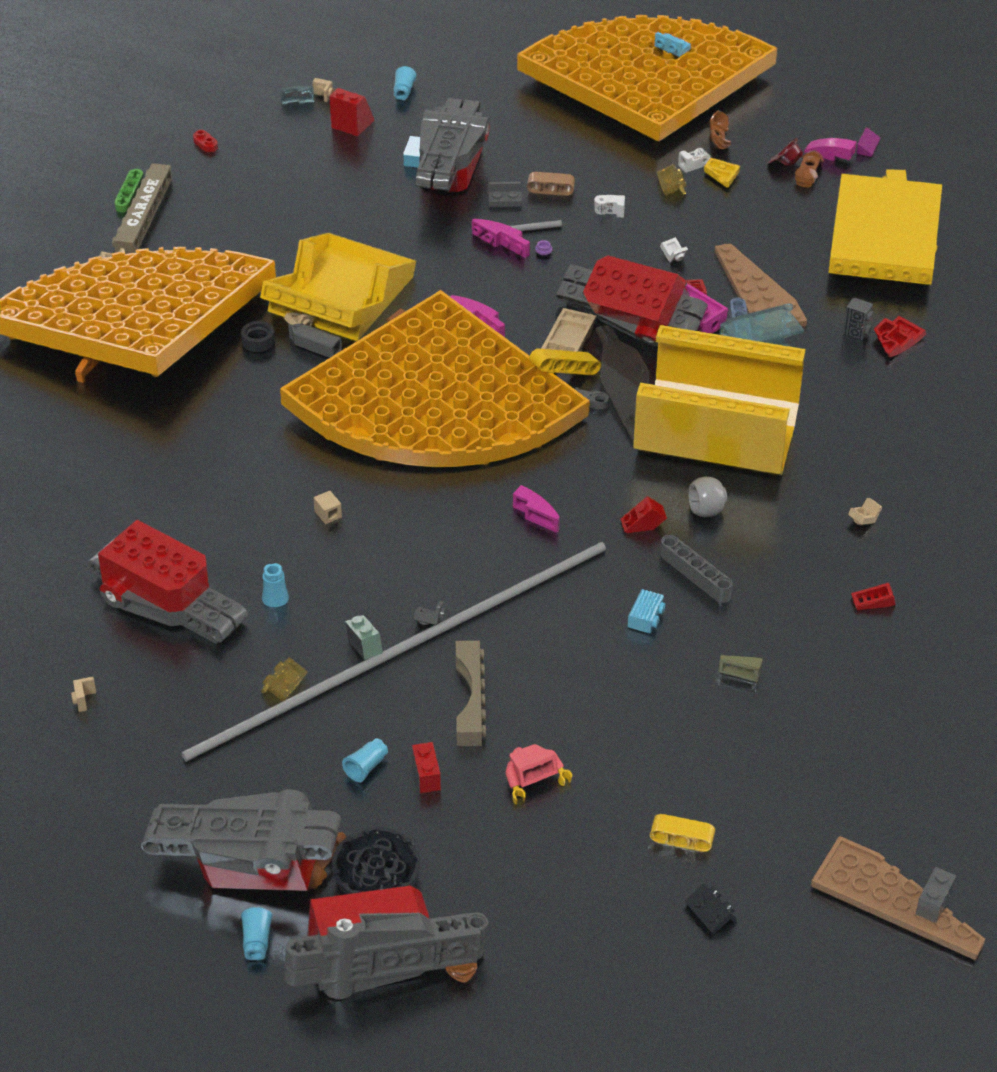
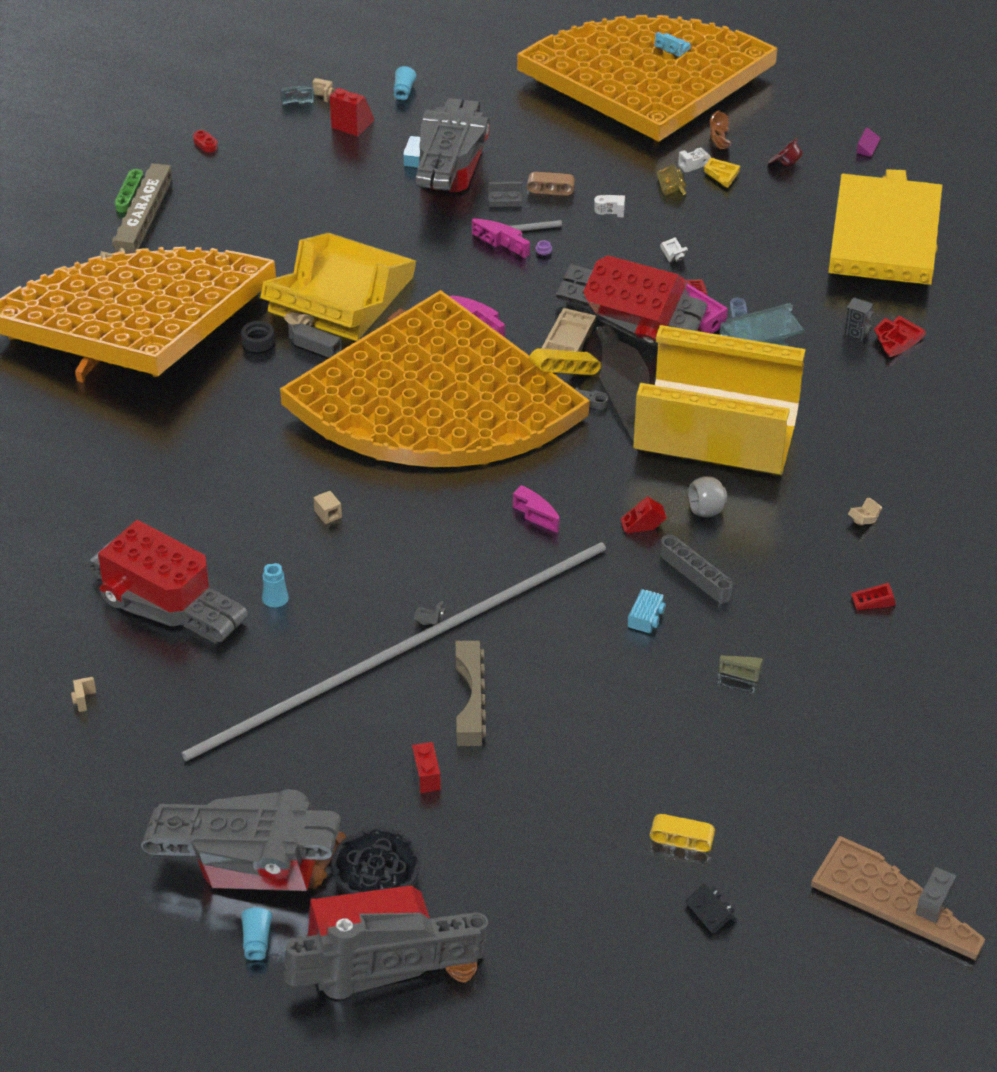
clear yellow bracket [261,657,308,701] -> none
medium azure plant [342,738,388,782] -> none
sand green brick [345,615,383,660] -> none
coral torso [506,744,572,804] -> none
medium nougat wing [714,244,807,334] -> none
dark orange piece [795,150,824,187] -> none
dark pink slope [804,138,857,161] -> none

